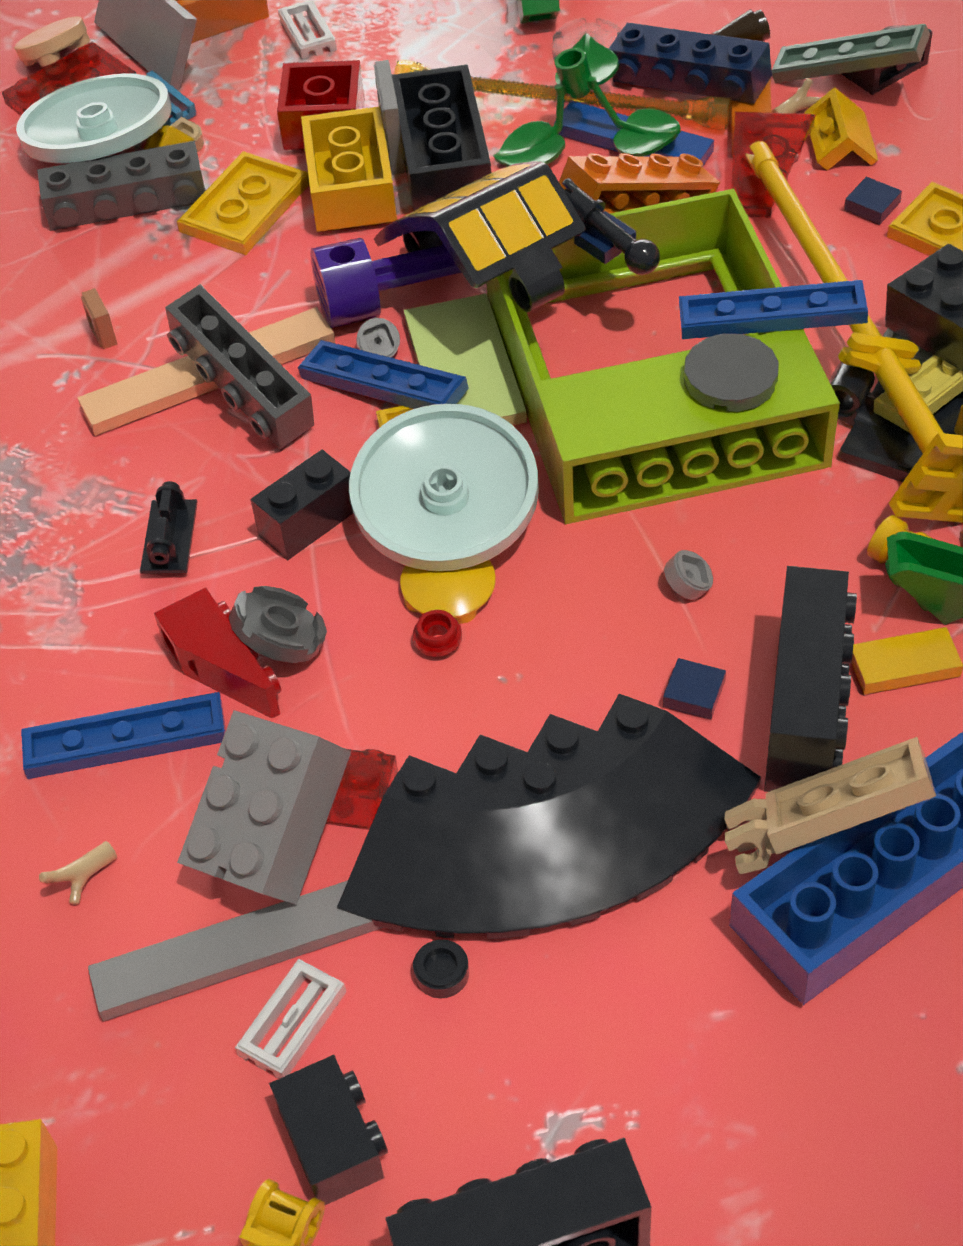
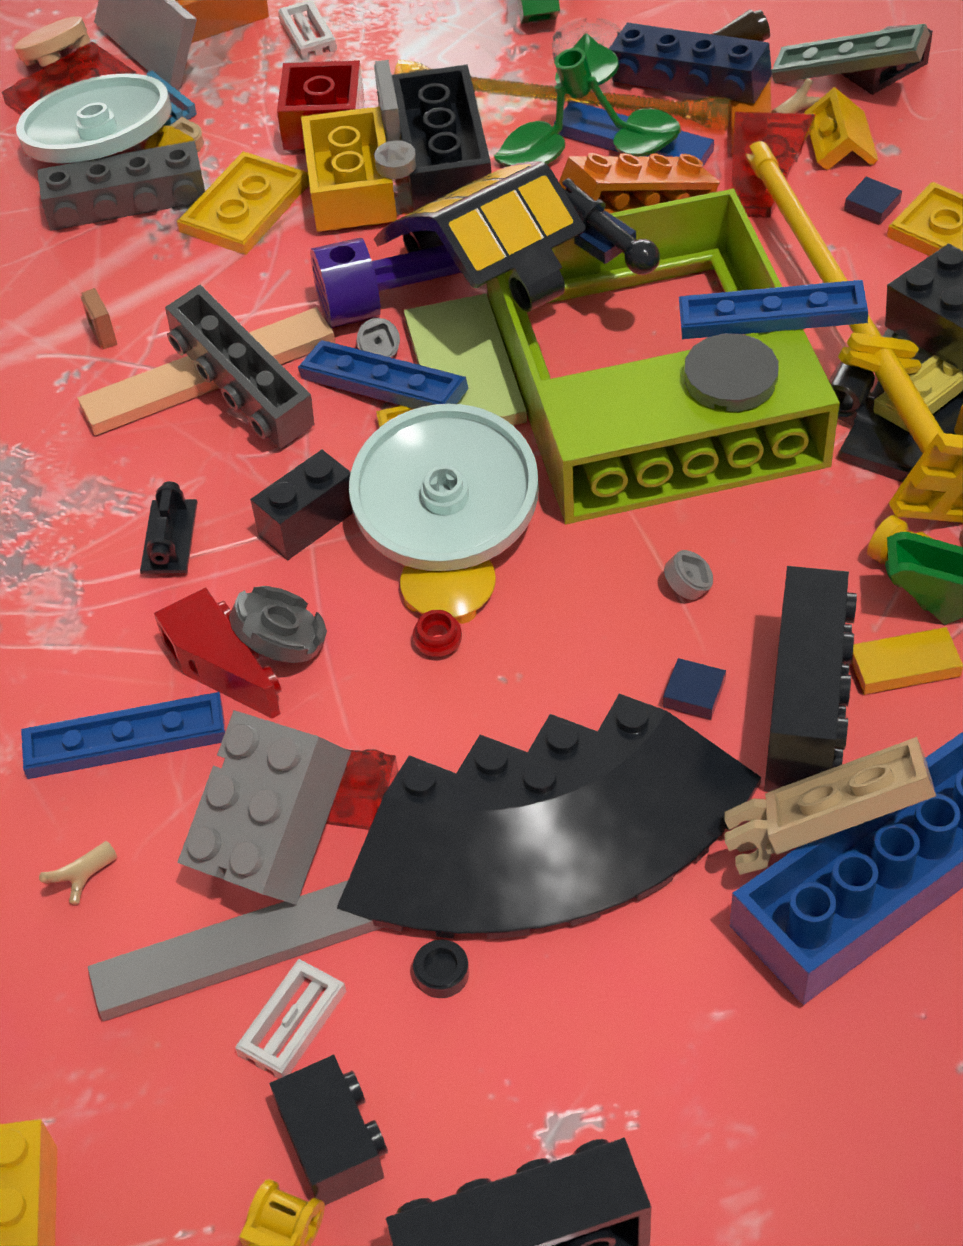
none -> light grey tile [374,141,417,179]

